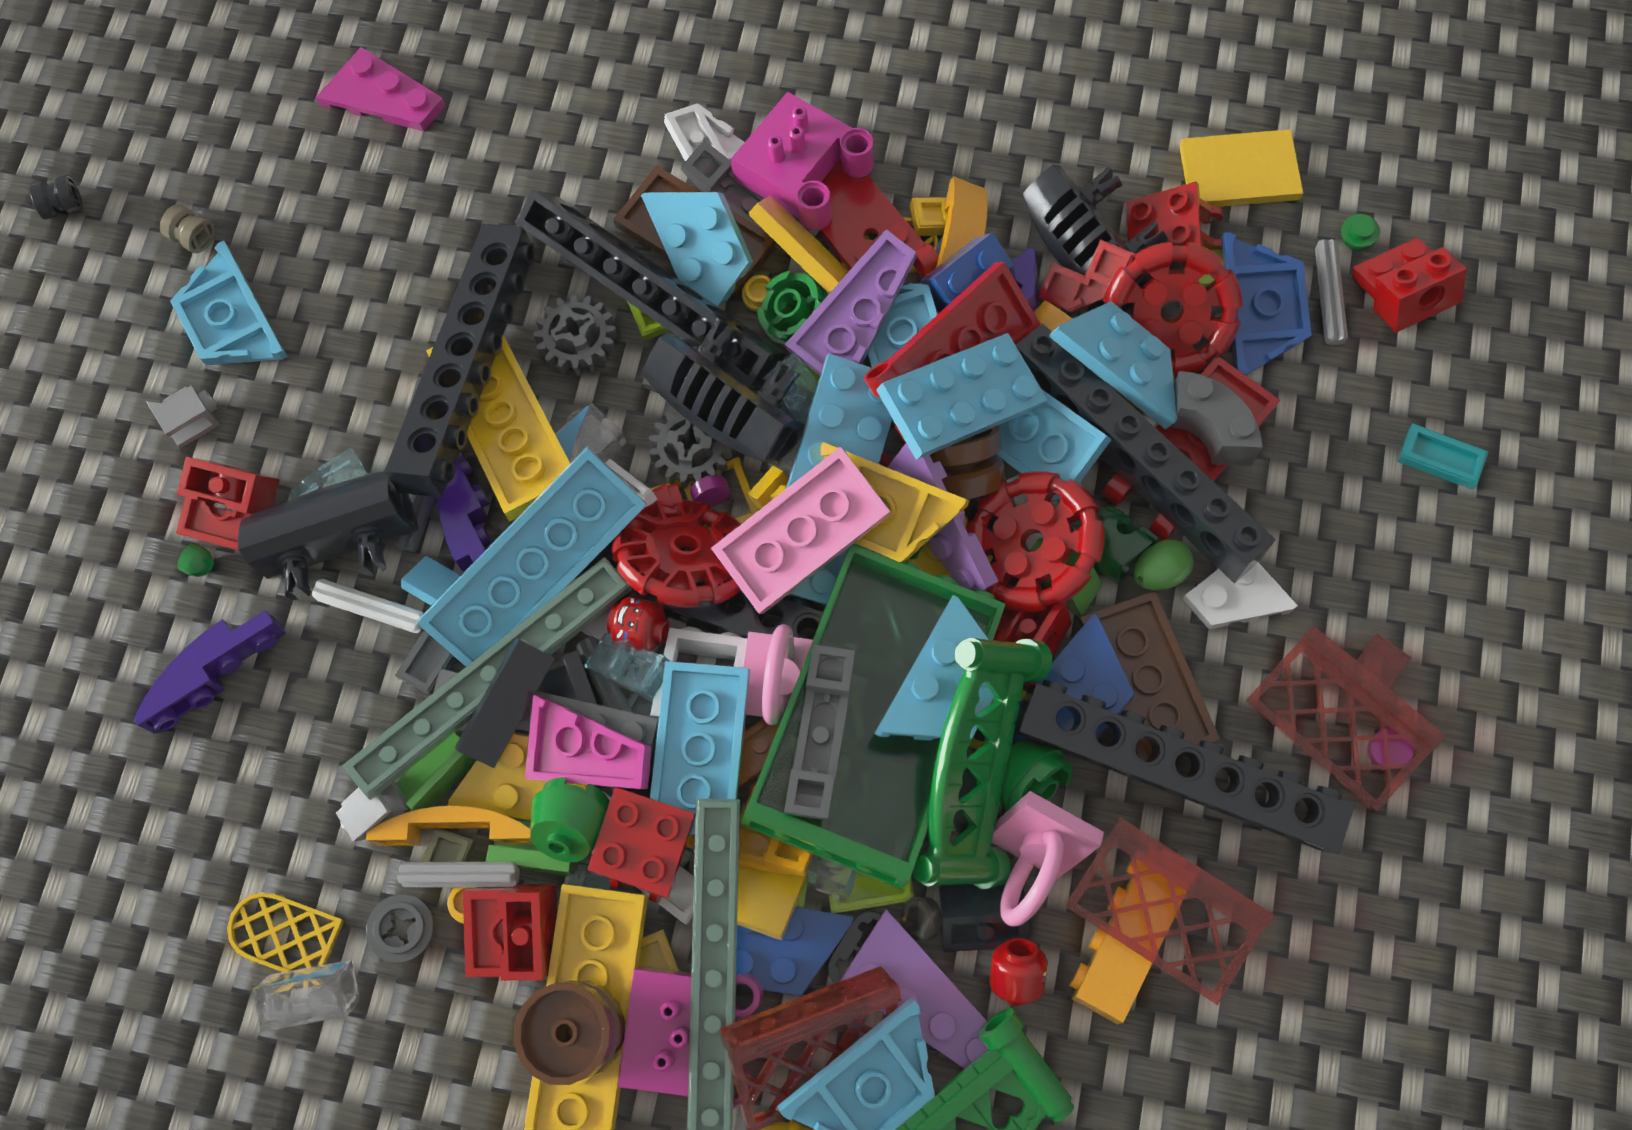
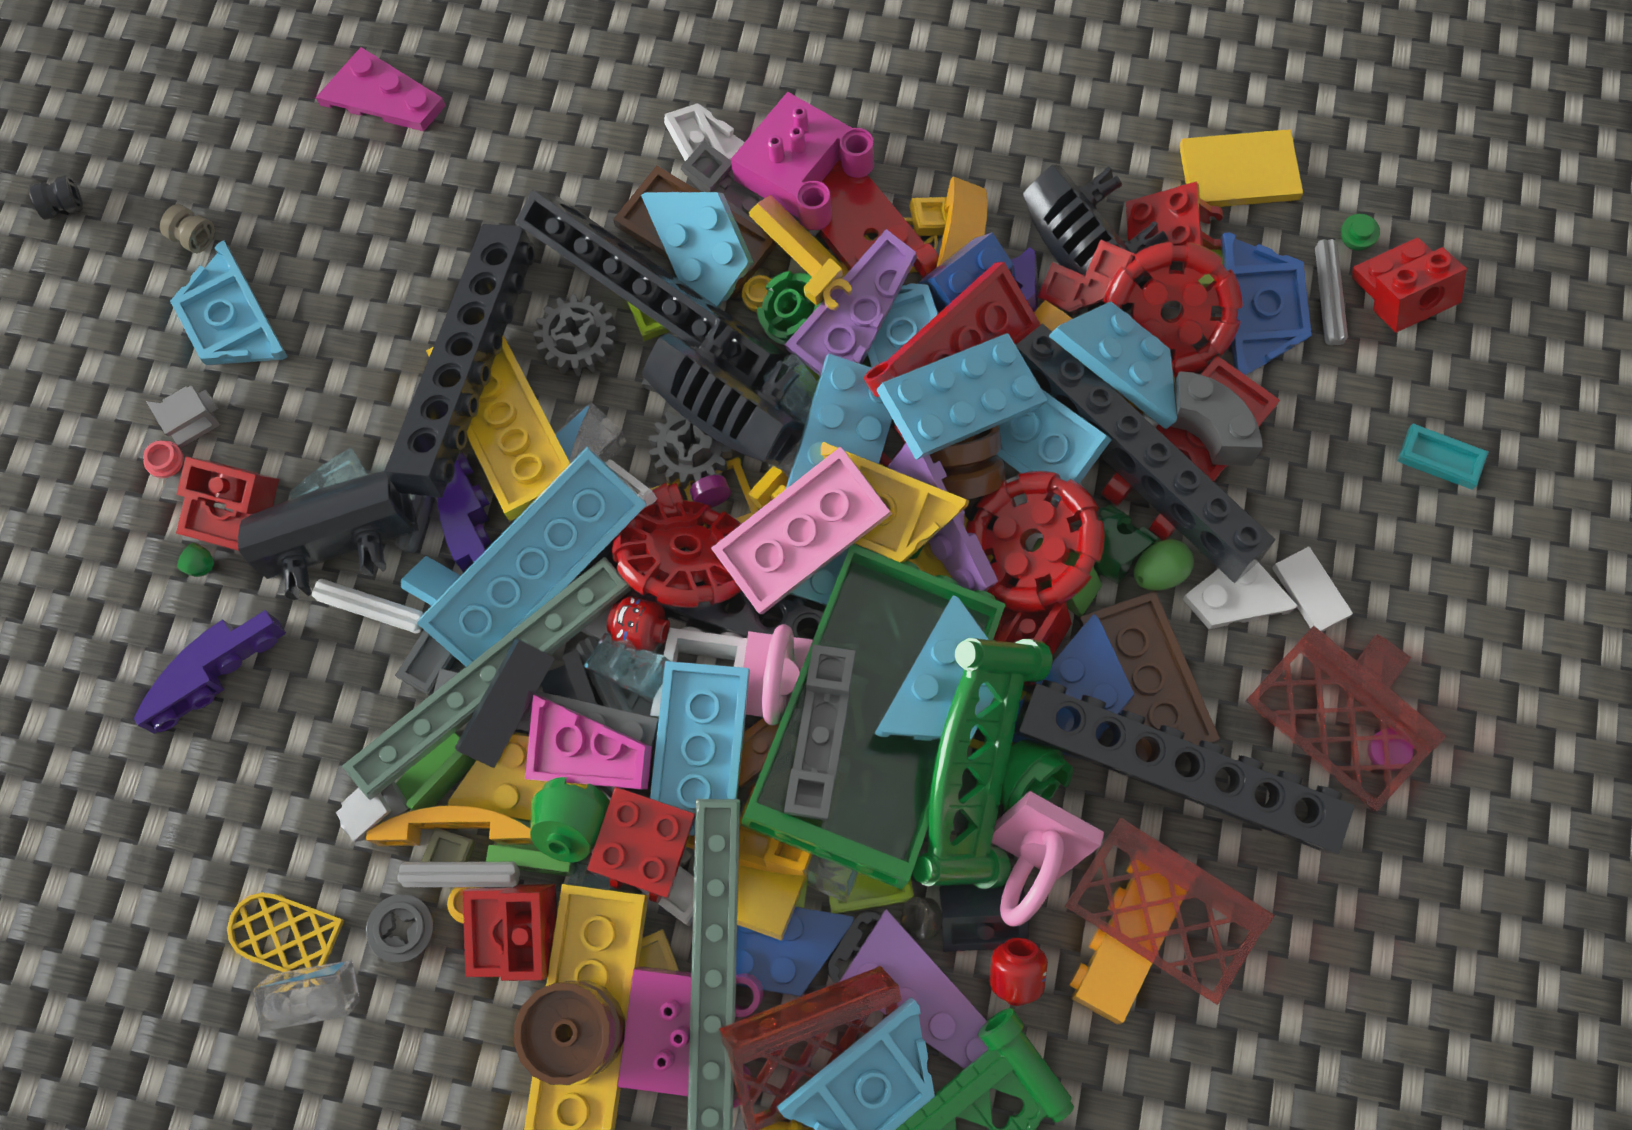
none -> coral plate [143,441,184,478]
none -> yellow tile [804,258,852,311]
none -> white tile [1272,547,1353,636]

